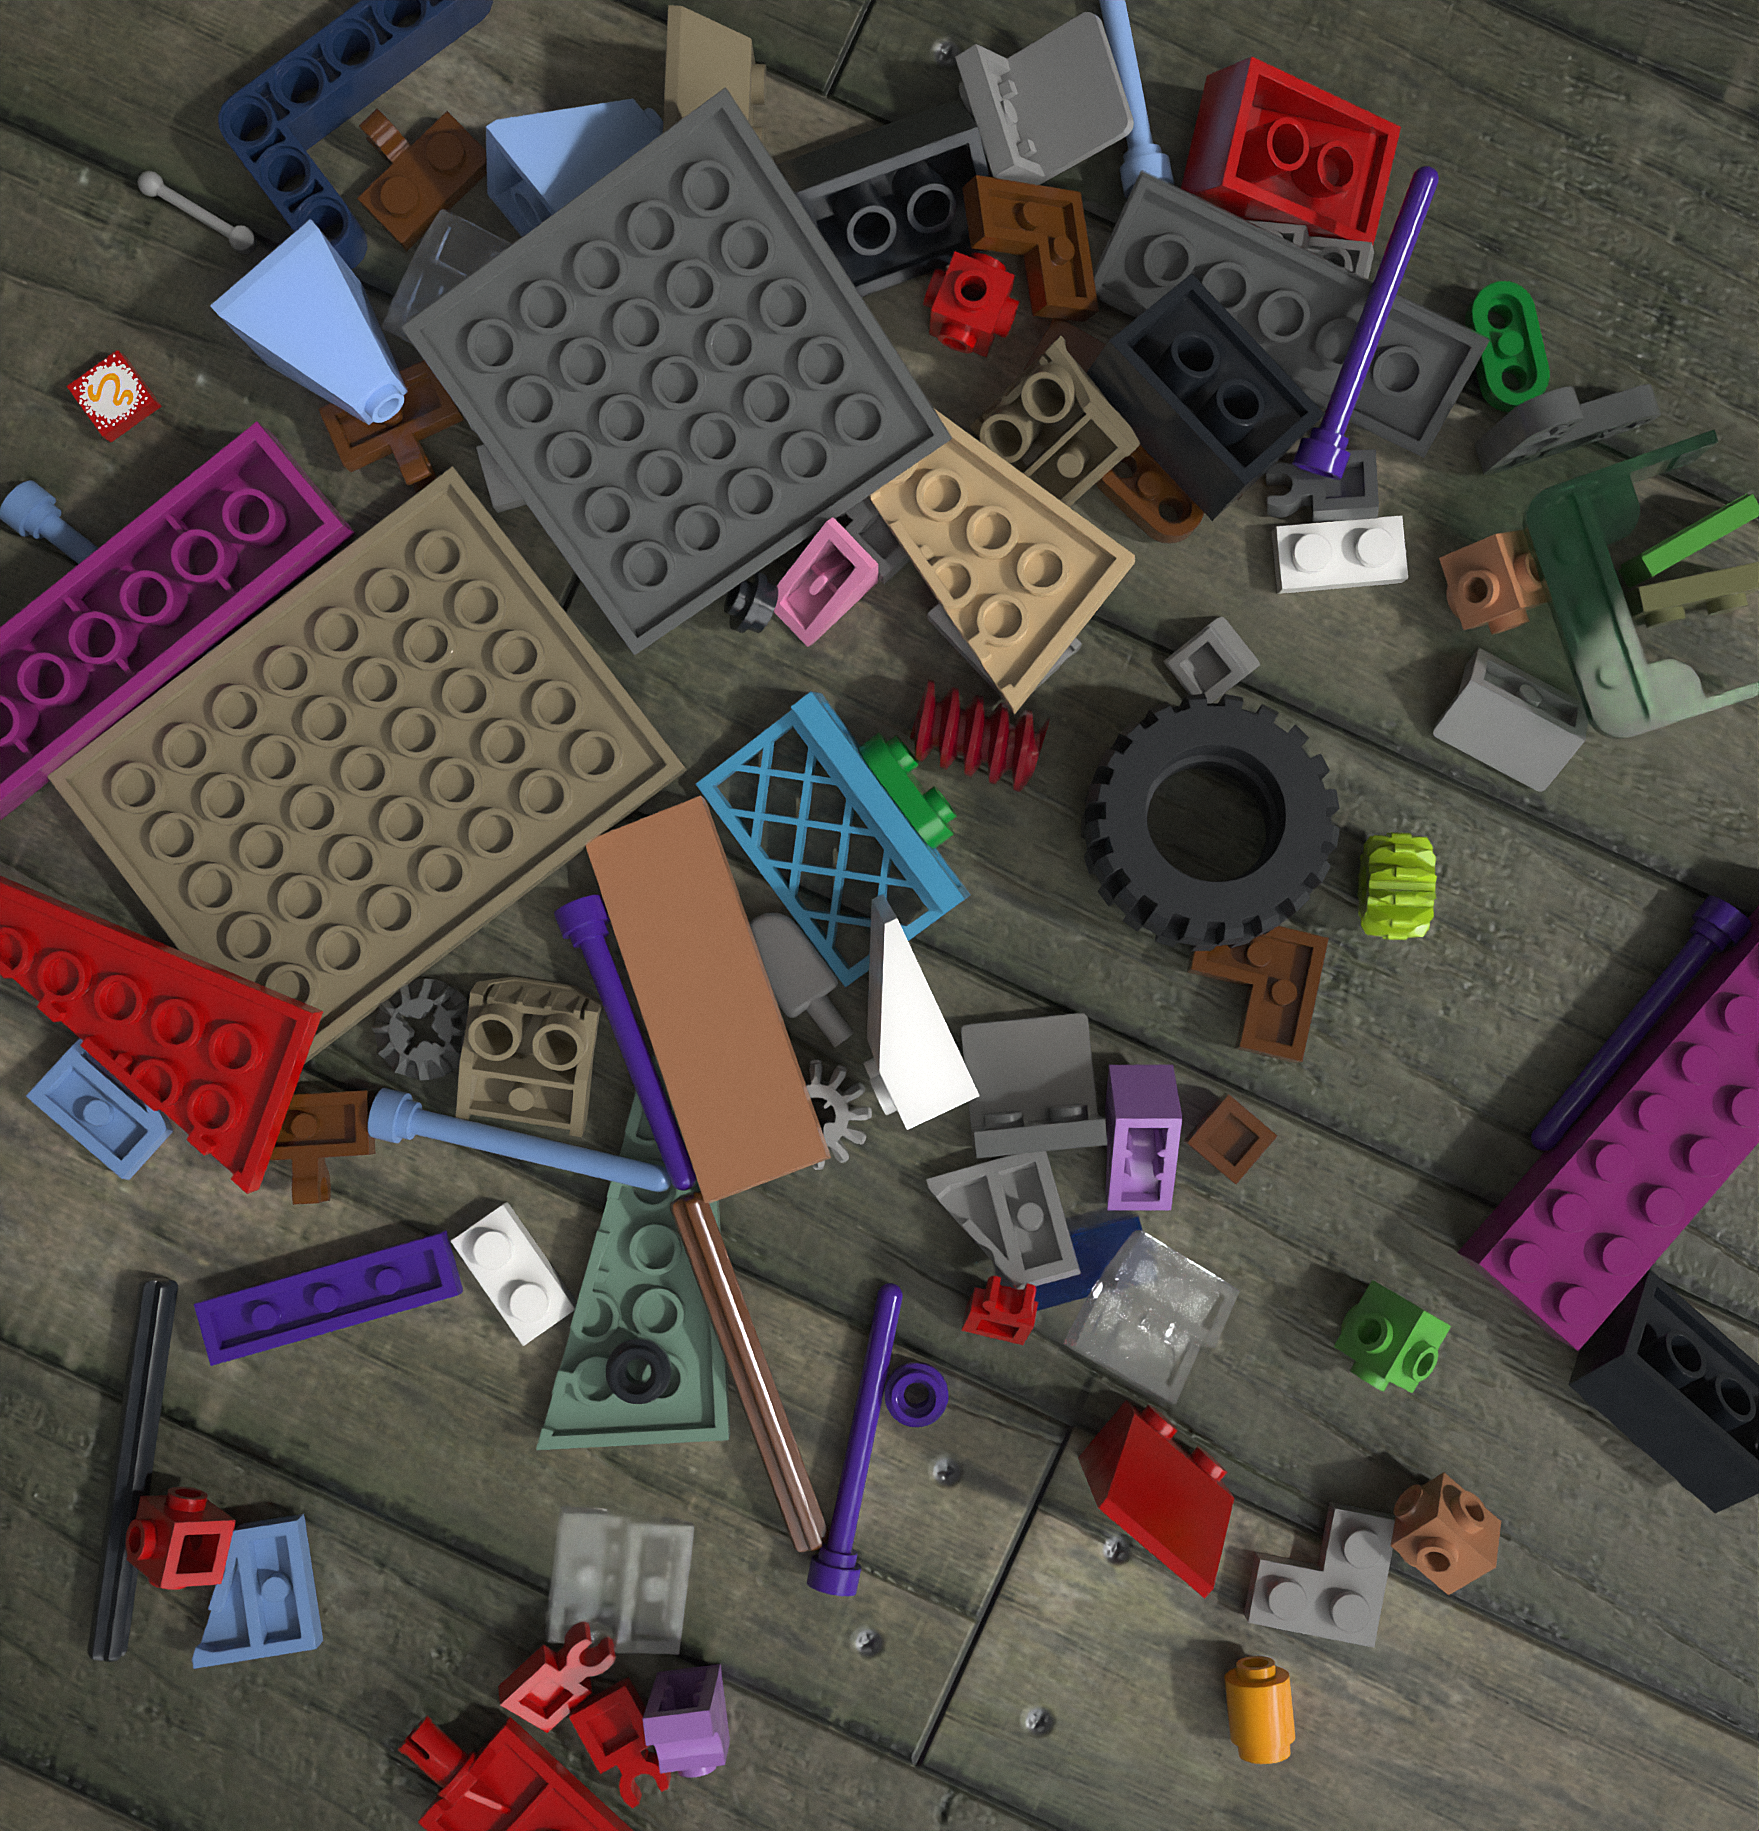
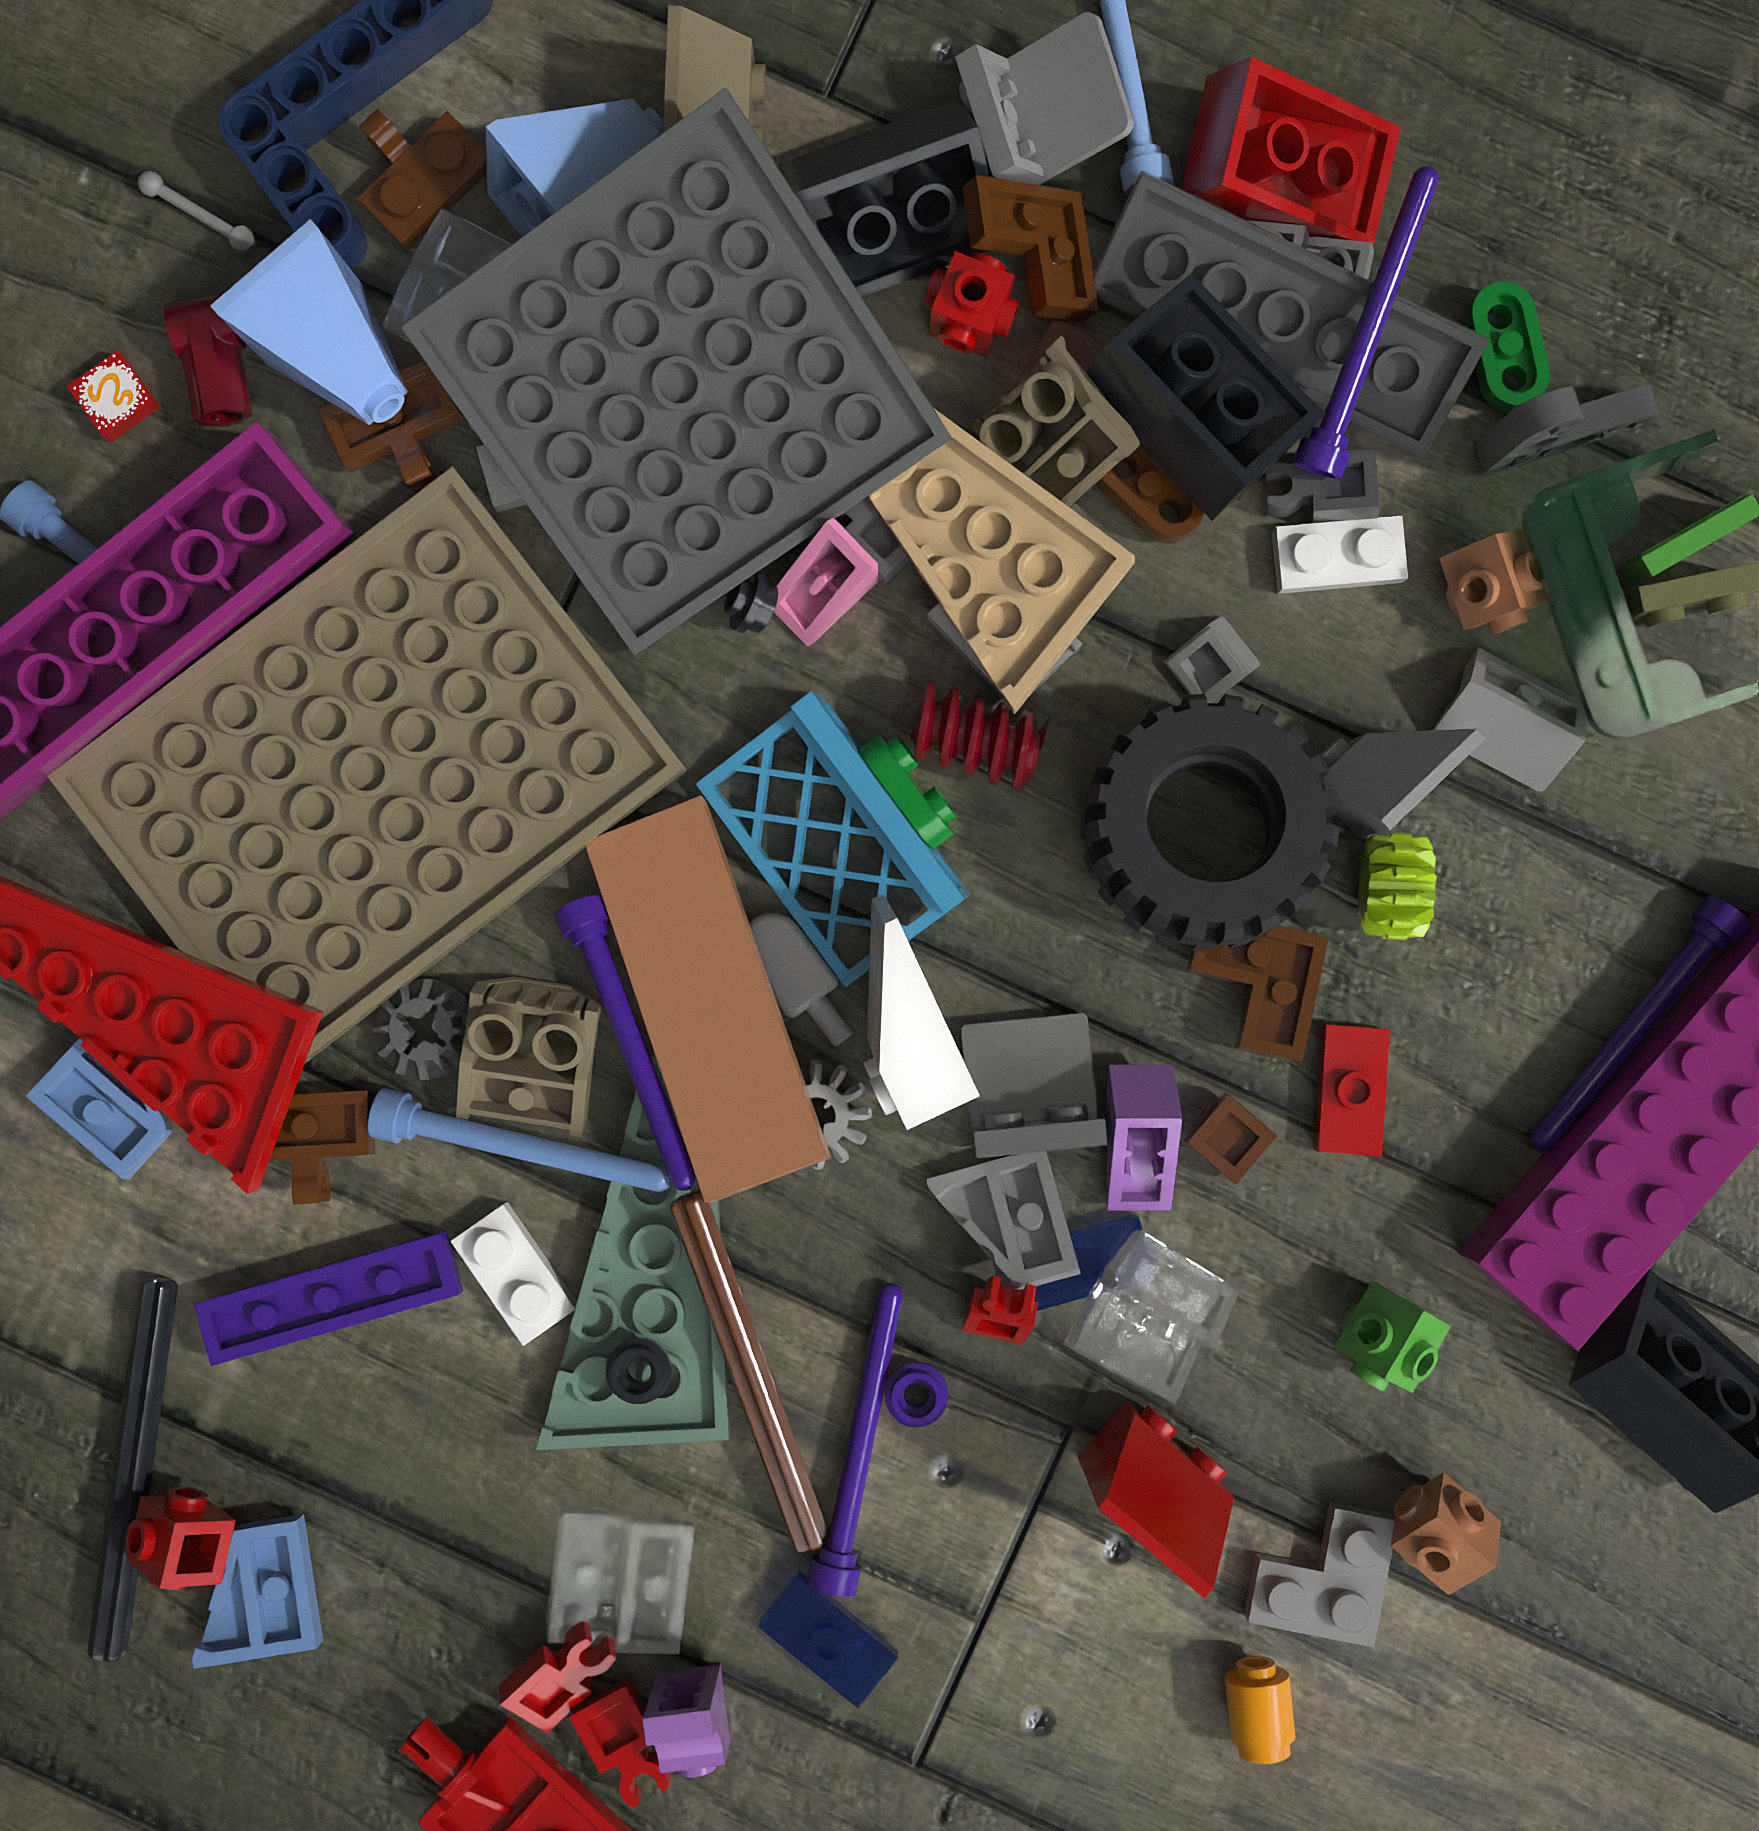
none -> dark red piece [163,291,253,427]
none -> clear blue plate [758,1570,898,1708]
none -> red plate [1314,1024,1390,1156]
none -> light grey slope [1320,729,1486,837]

